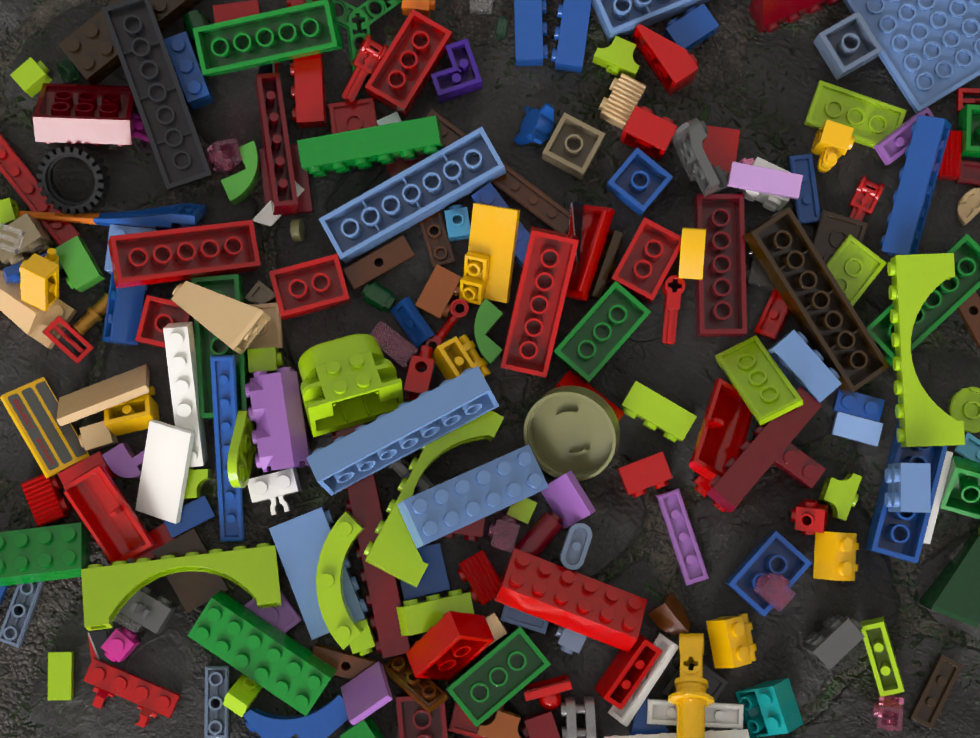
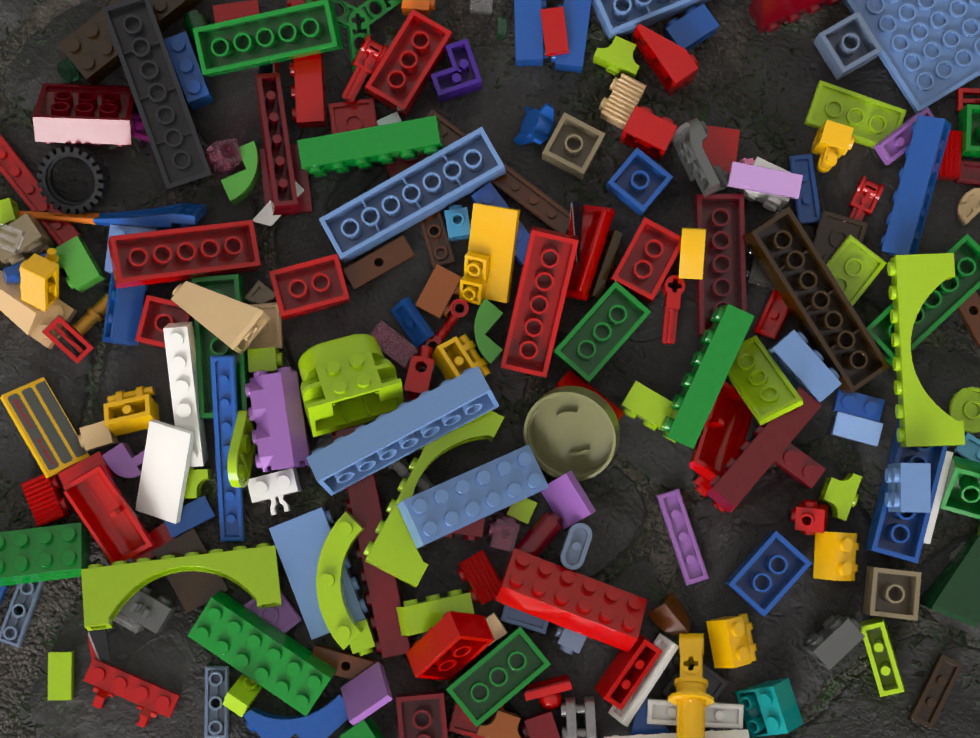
lime brick [10,57,52,98] -> none
tan tile [56,364,150,426] -> none
dark pink brick [101,626,141,663] -> none
olive tile [290,218,305,242] -> none
dark green brick [361,281,397,313] -> none
reddish brown tile [383,654,447,713] -> none
blue tile [400,543,451,600] -> none
red brick [617,451,673,498] -> none
clear pink brick [754,573,796,612] -> none
clear pink brick [873,696,904,732] -> none
none -> red tile [540,7,569,56]
none -> green brick [660,304,755,449]
none -> dark tan brick [863,566,922,621]

